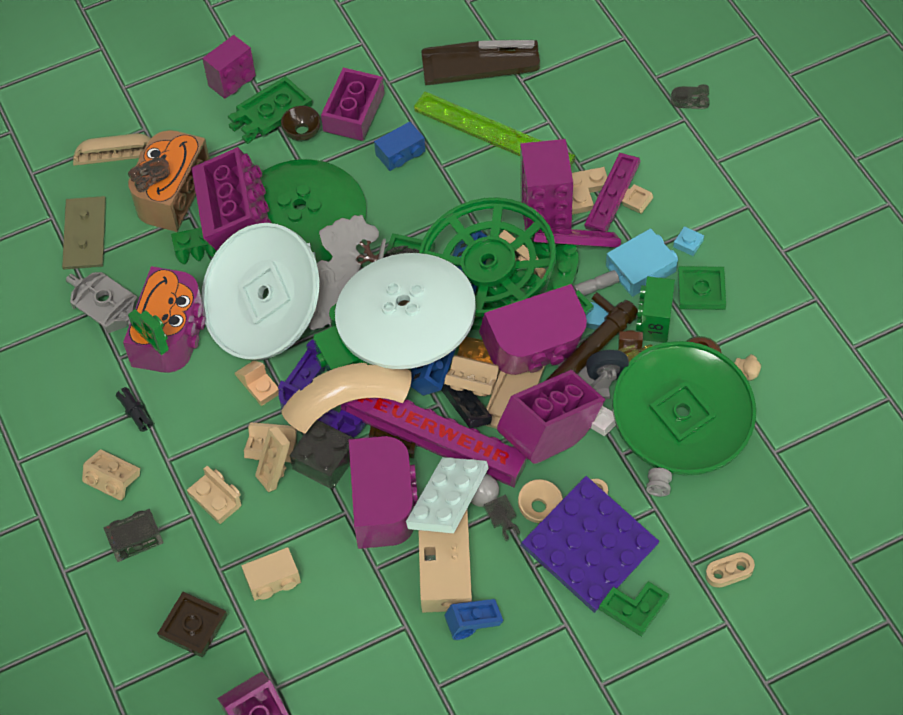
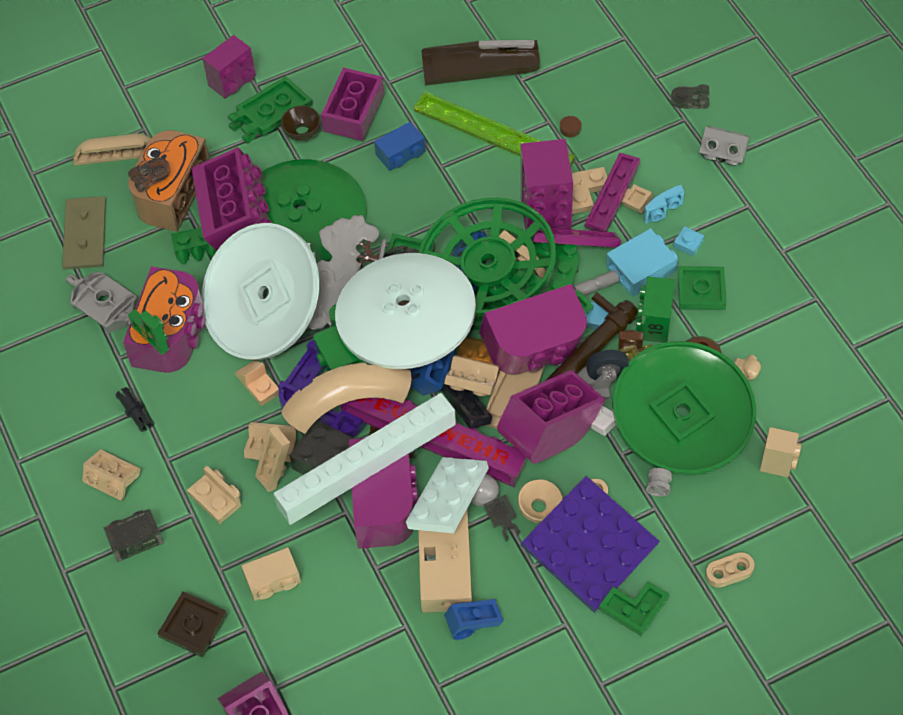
none -> light aqua brick [273,393,456,525]
none -> reddish brown tile [560,116,581,137]
none -> medium azure slope [644,185,684,224]
none -> light grey brick [699,125,750,165]
none -> tan brick [760,427,802,477]

